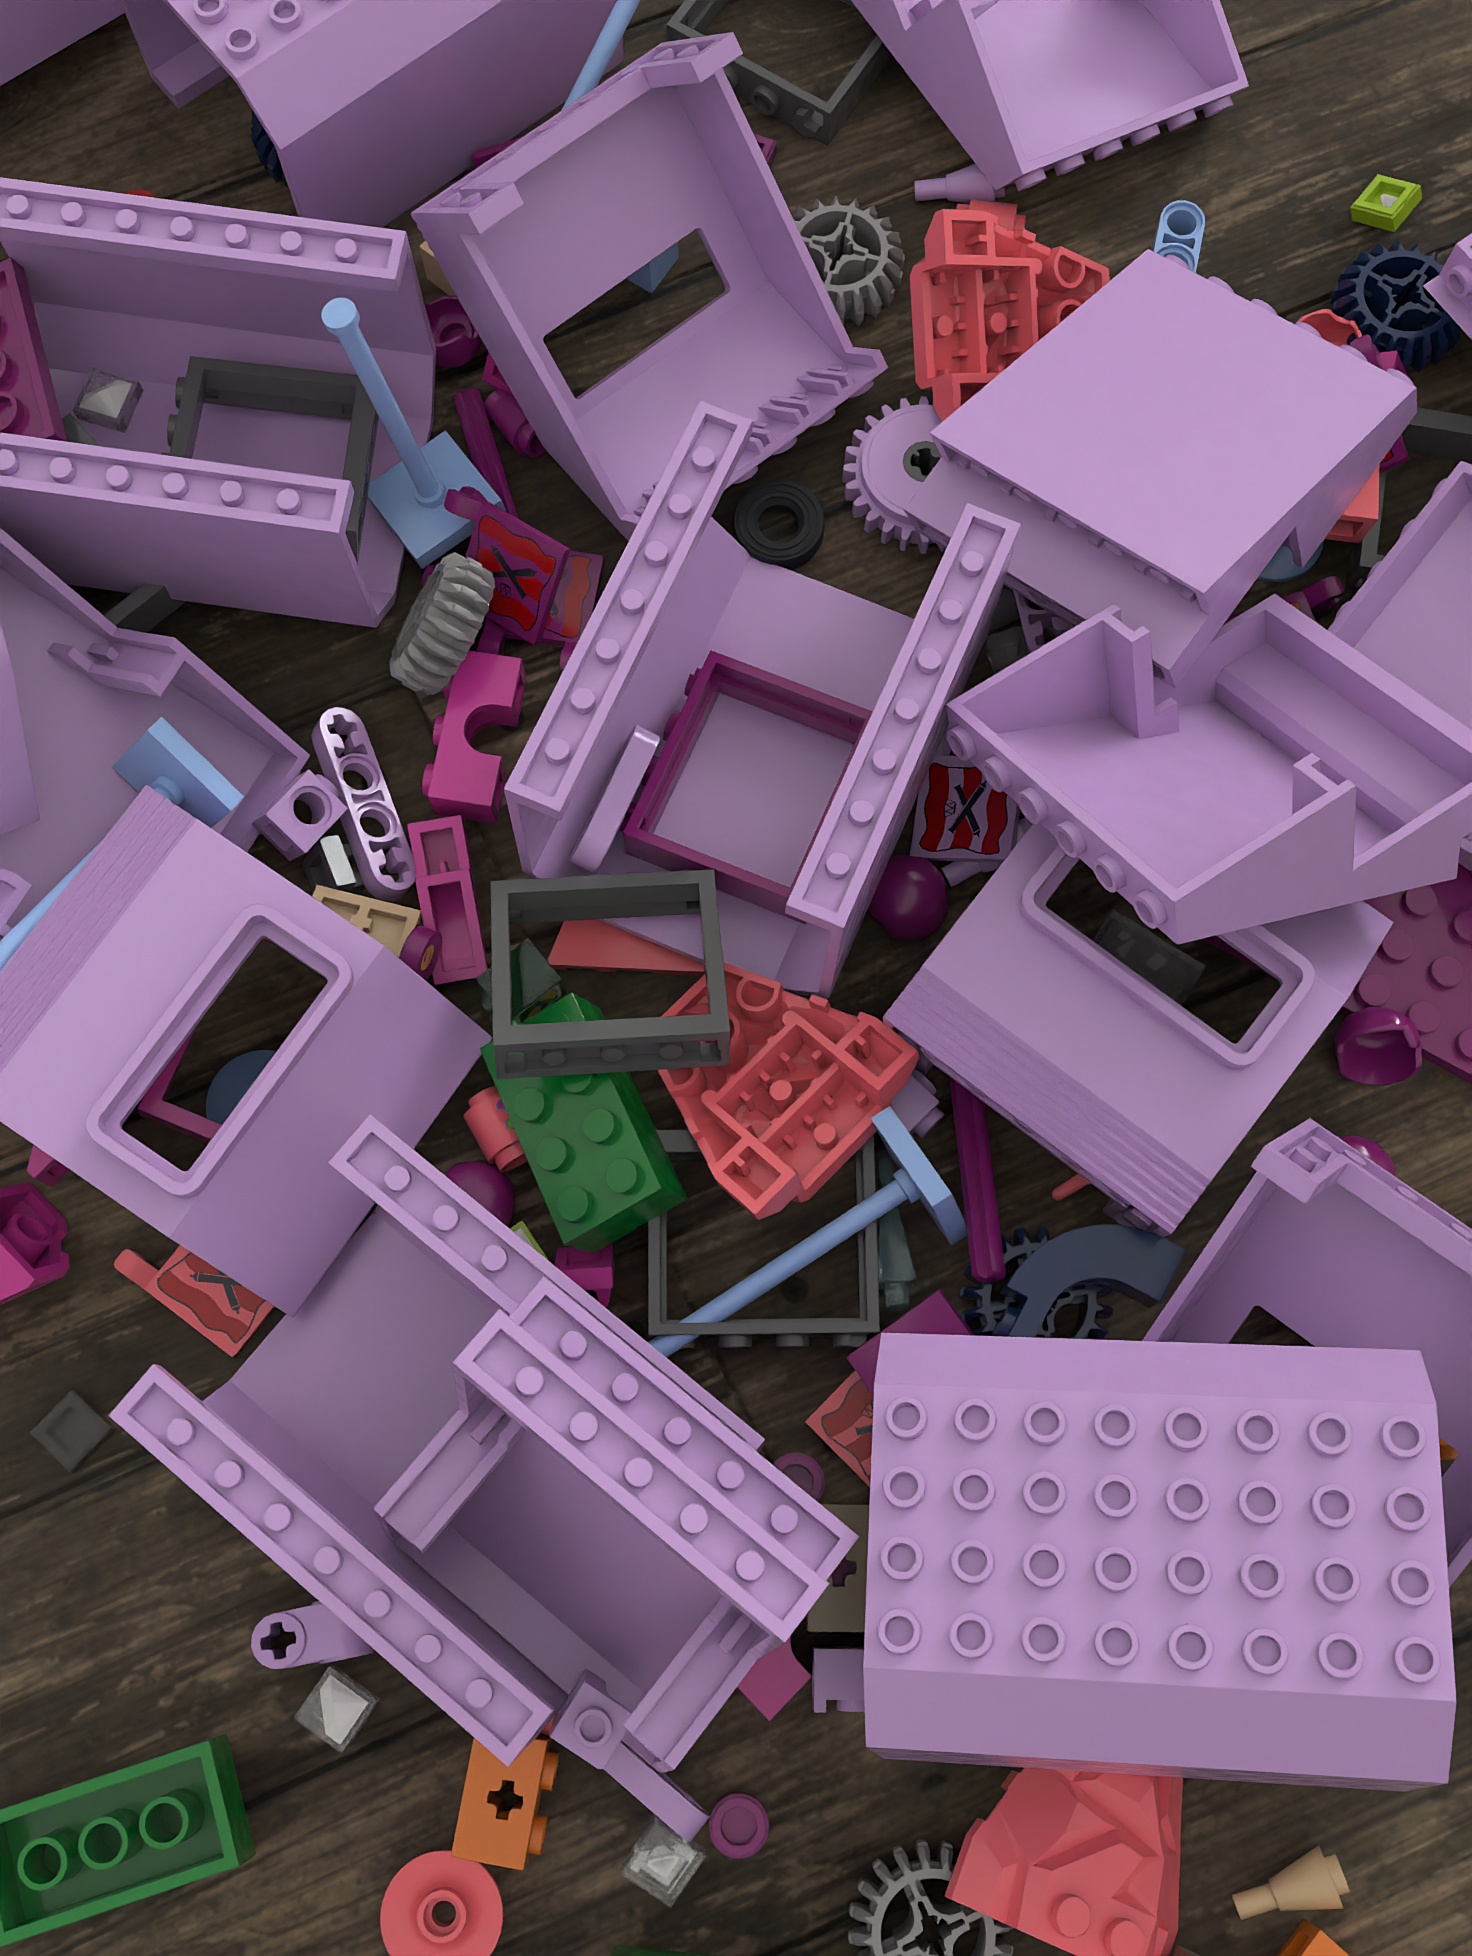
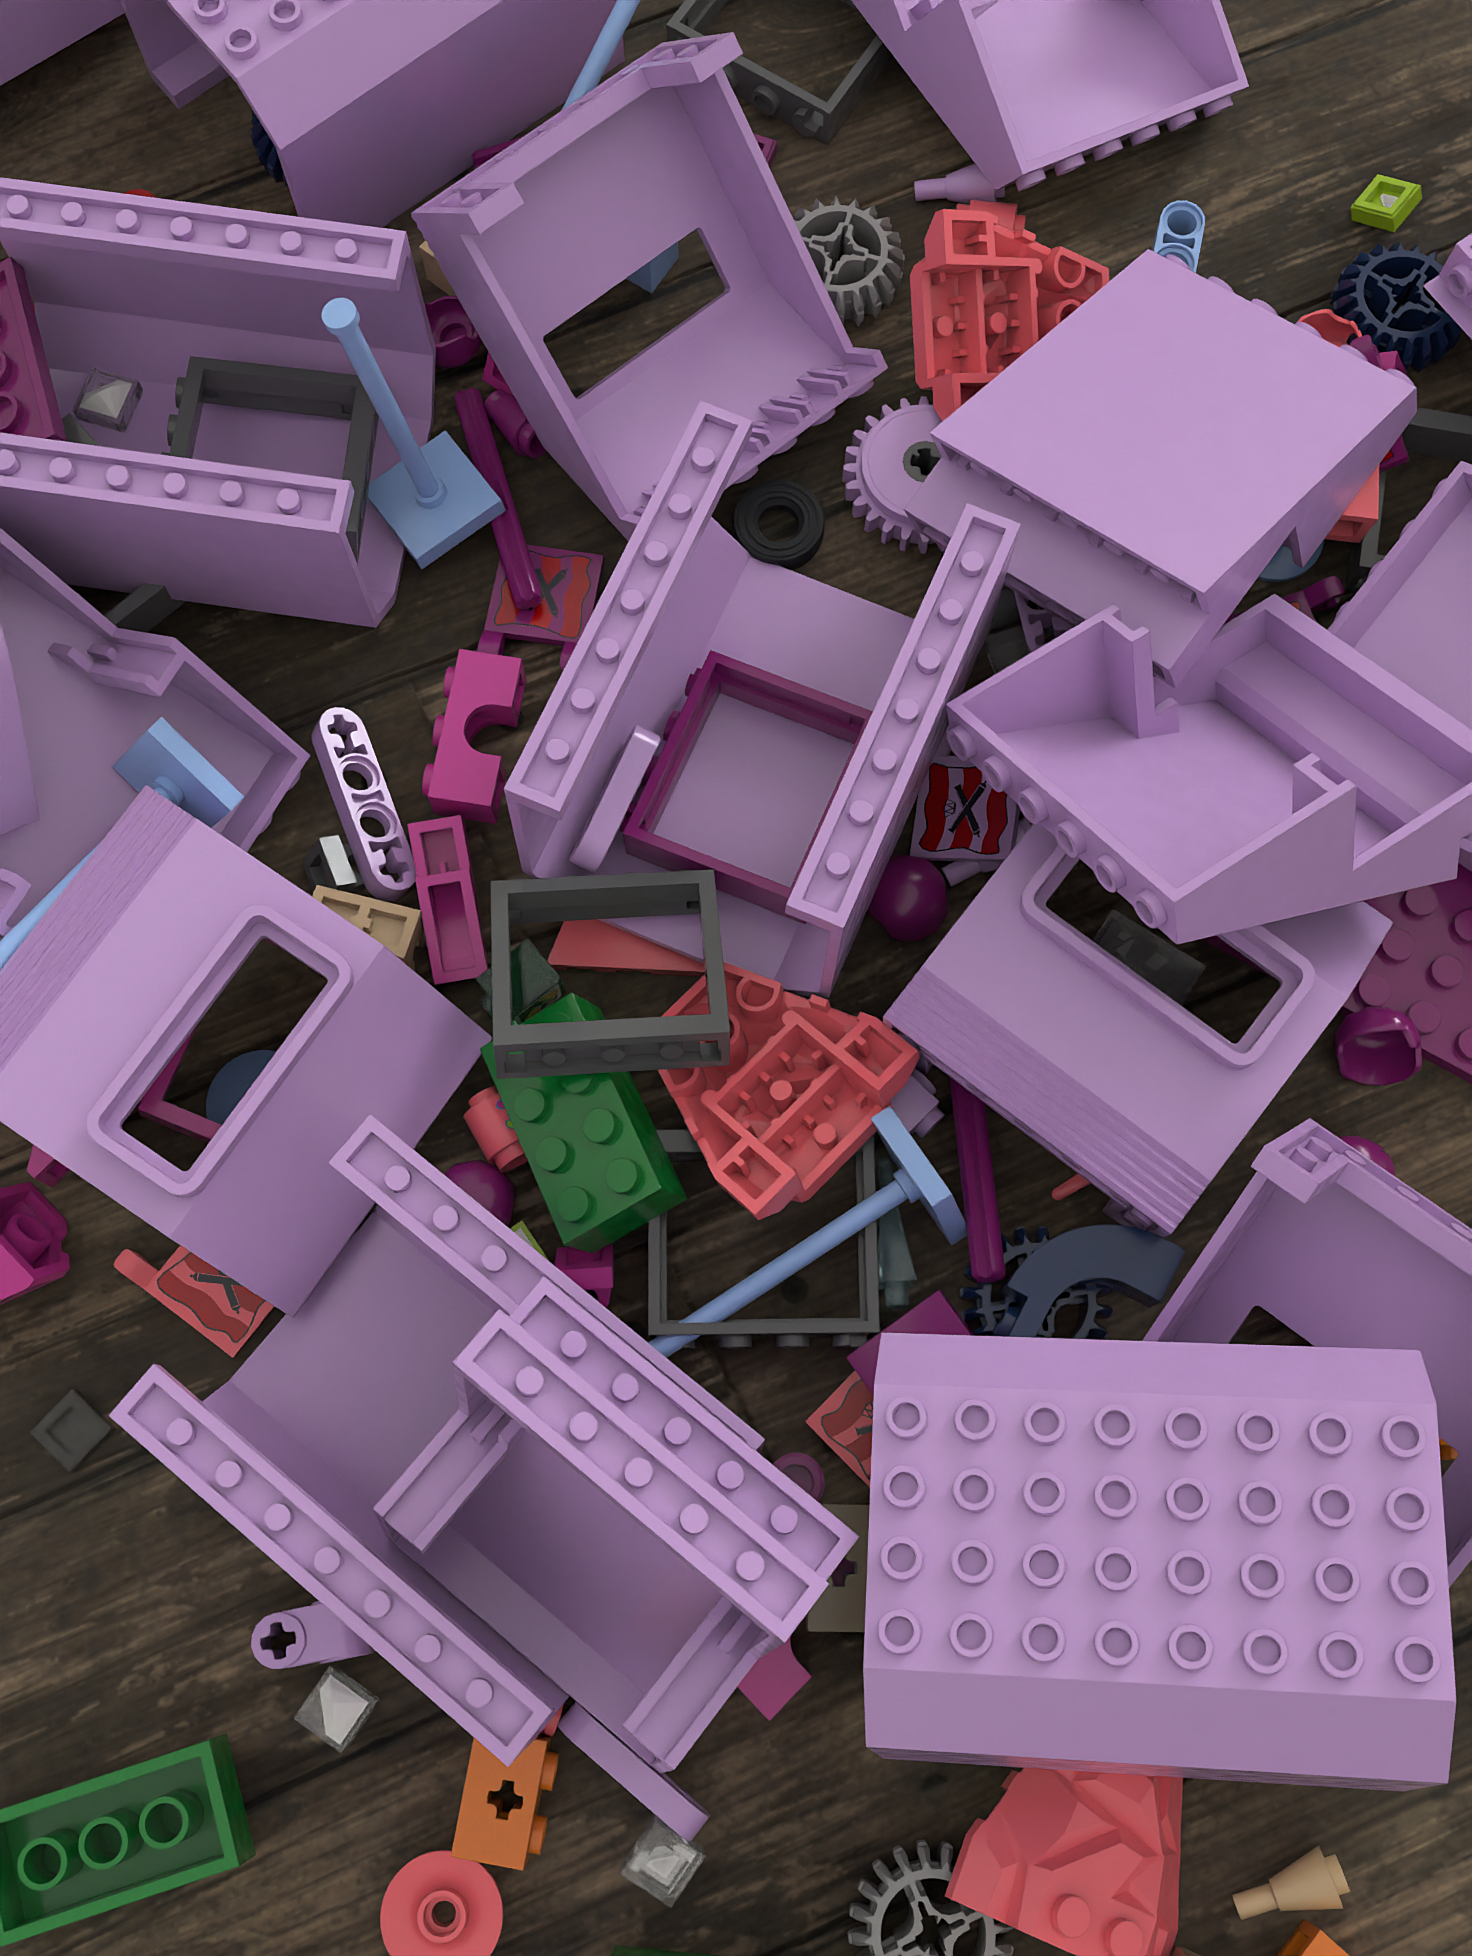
lavender brick [251,770,348,861] -> none
light grey gear [389,552,495,695] -> none
magenta tile [399,926,442,981] -> none
flag [422,486,571,645] -> none
lavender bracket [550,1669,633,1769] -> none
magenta tile [709,1791,769,1859] -> none
lavender brick [812,1646,865,1713] -> none

